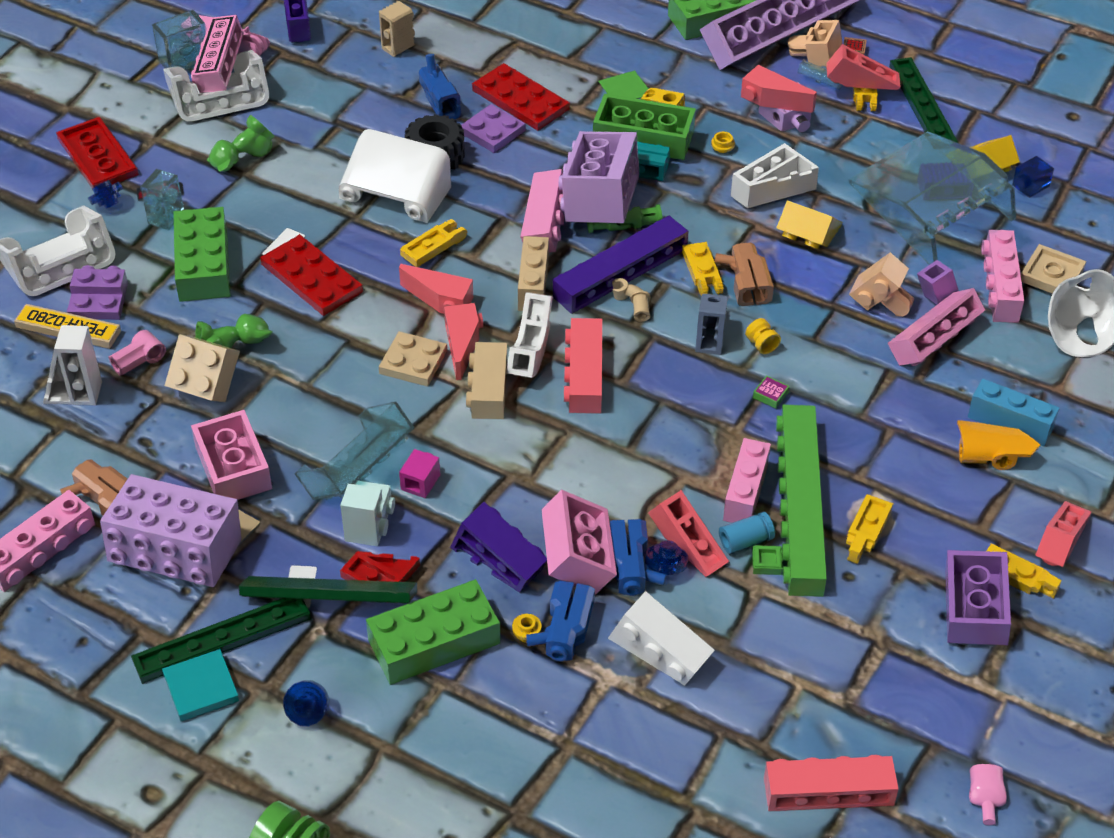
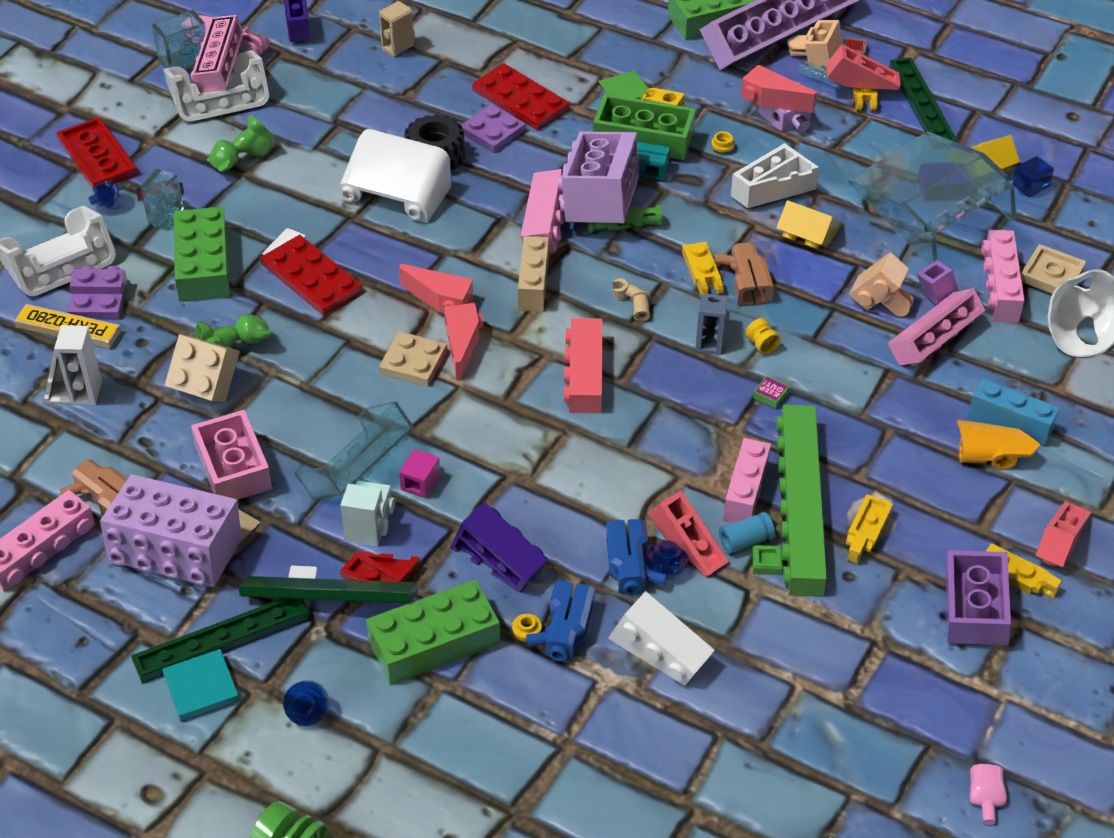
bright pink piece [109,330,166,376] -> none
yellow hinge [400,219,468,267] -> none
blue piece [419,54,461,119] -> none
tan brick [466,342,508,419] -> none
white arch [506,292,553,378] -> none
bright pink brick [541,490,617,594] -> none
dark purple brick [553,215,689,314] -> none
coral brick [764,755,899,811] -> none

